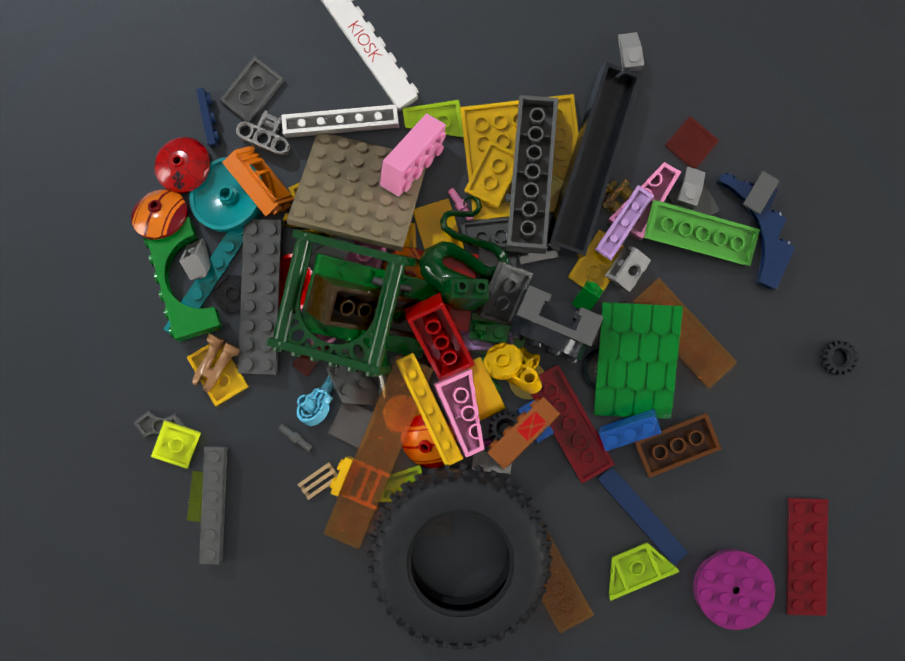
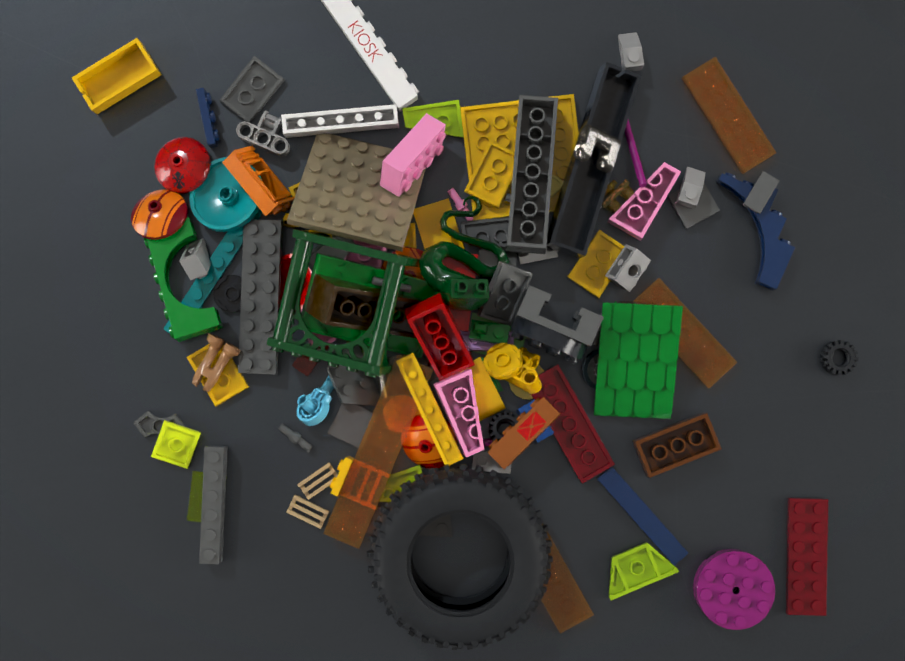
green brick [572,280,604,311] -> none
lavender tile [595,185,654,261] -> none
blue brick [599,409,661,451] -> none
bright green plate [643,200,760,266] -> none
clear red tile [665,116,719,169] -> none
none -> yellow piece [72,38,162,114]
none -> tan tile [286,494,329,529]
none -> clear smoke connector [574,124,621,173]
none -> magenta bar [624,120,647,187]
none -> clear orange plate [682,57,776,174]

